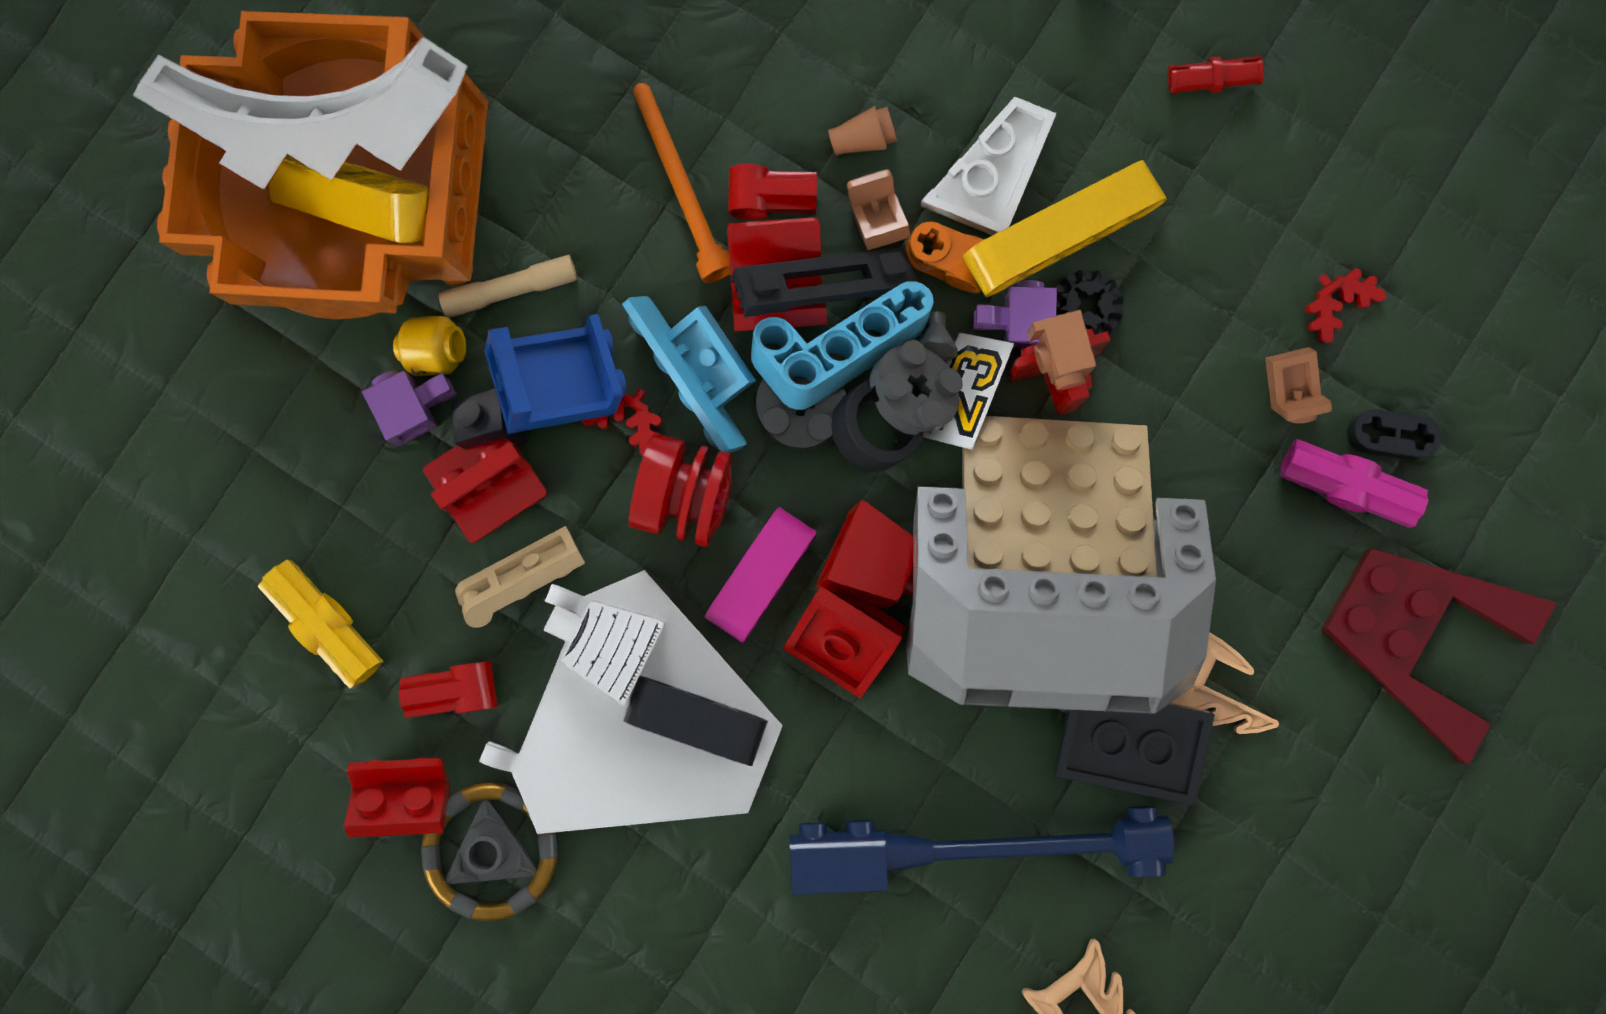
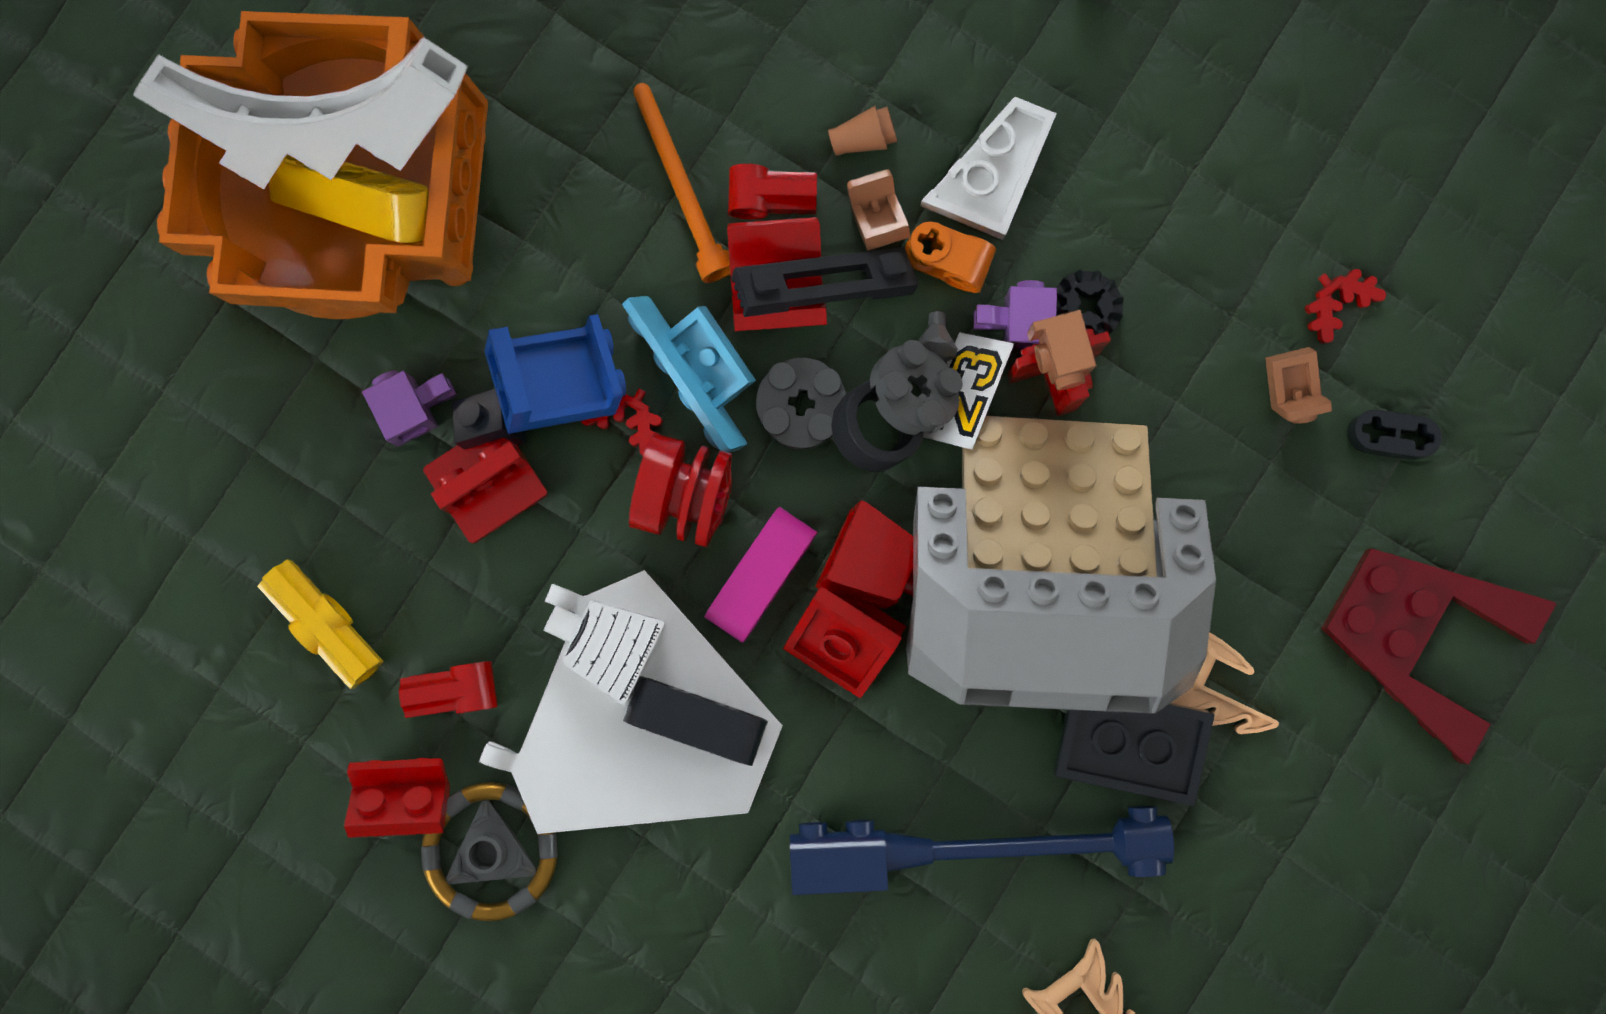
yellow head [393,316,466,376] -> none
tan piece [438,254,578,318] -> none
tan plate [455,526,585,628] -> none
medium azure beam [751,281,934,410] -> none
yellow beam [962,160,1167,297] -> none
red pin [1167,55,1264,95] -> none
dark pink piece [1279,439,1429,528] -> none

